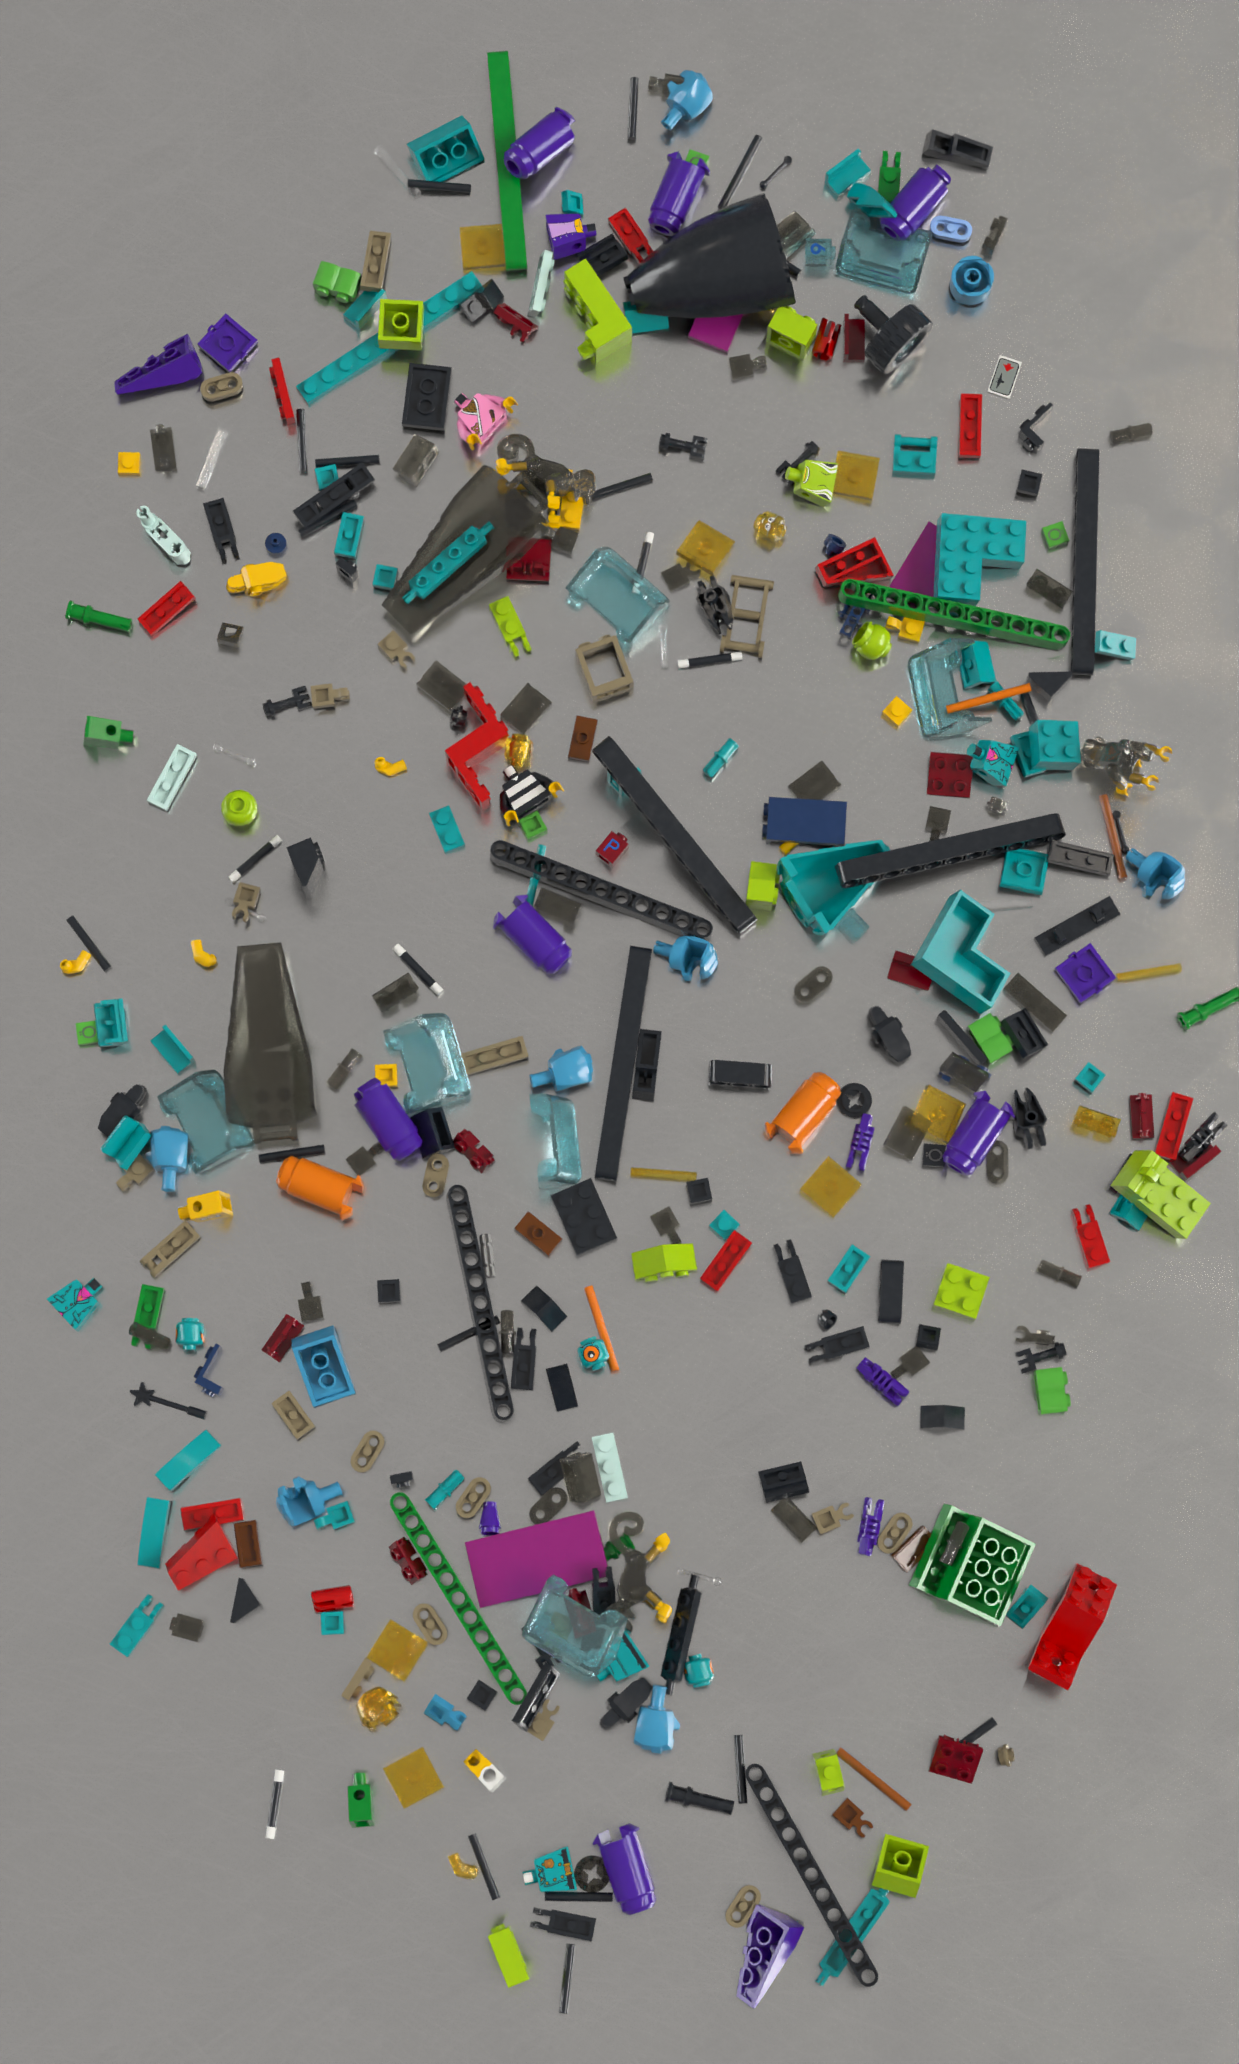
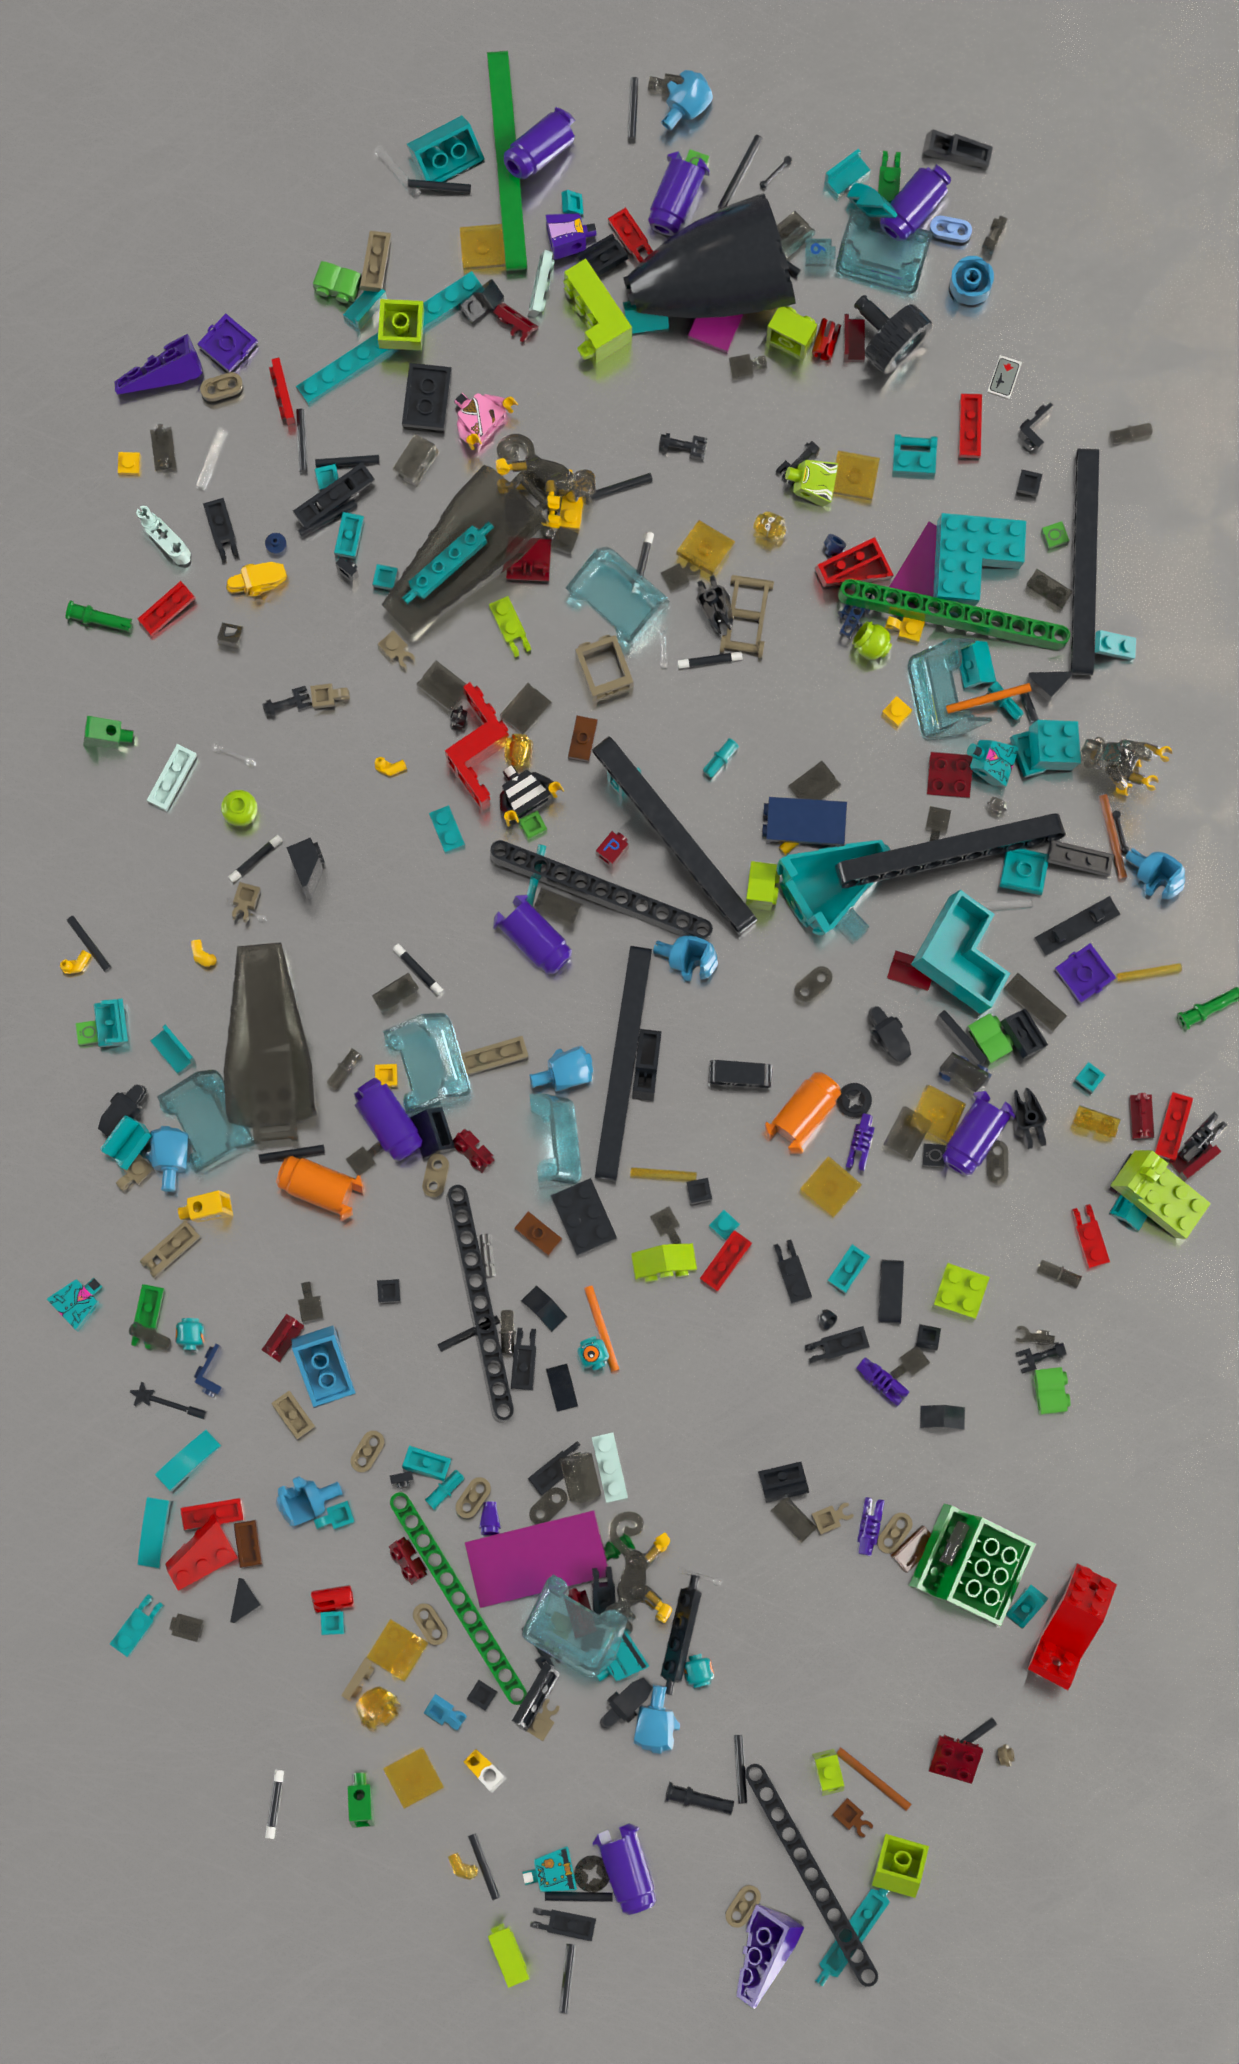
none -> teal plate [402,1445,451,1482]

